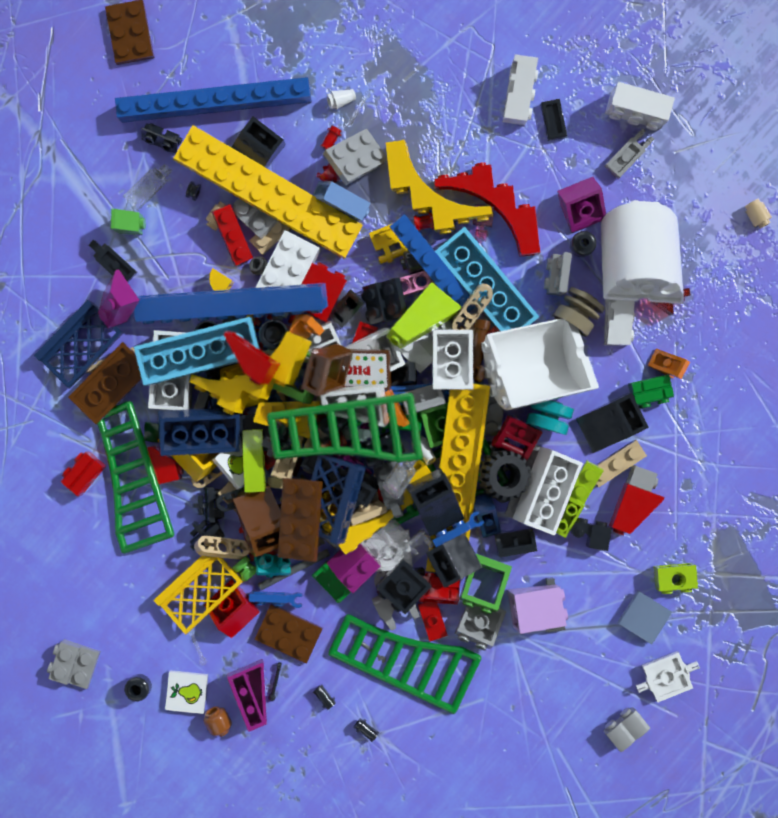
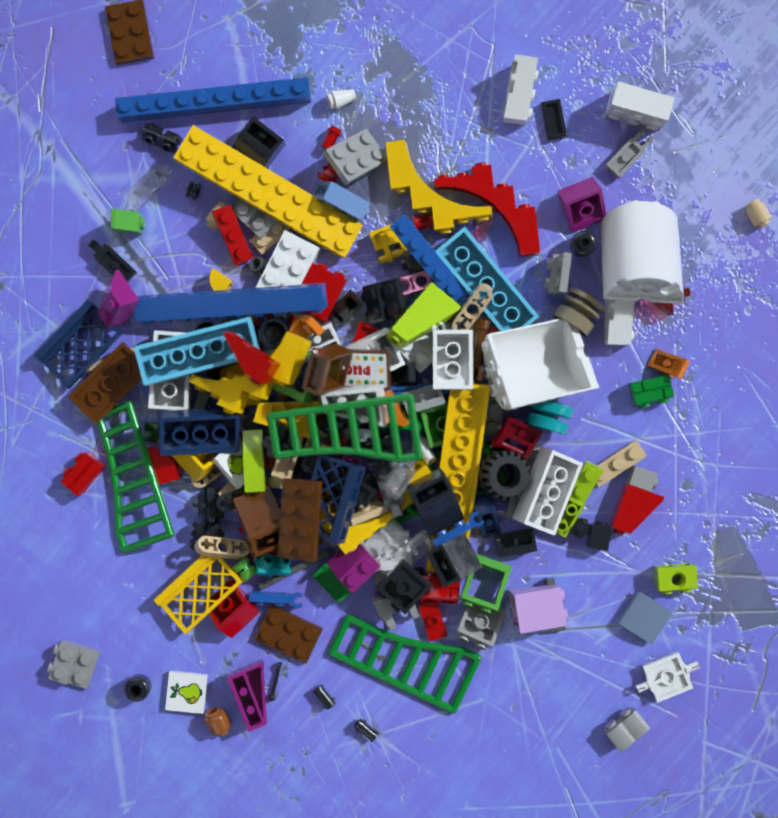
black slope [576,393,649,453] -> none

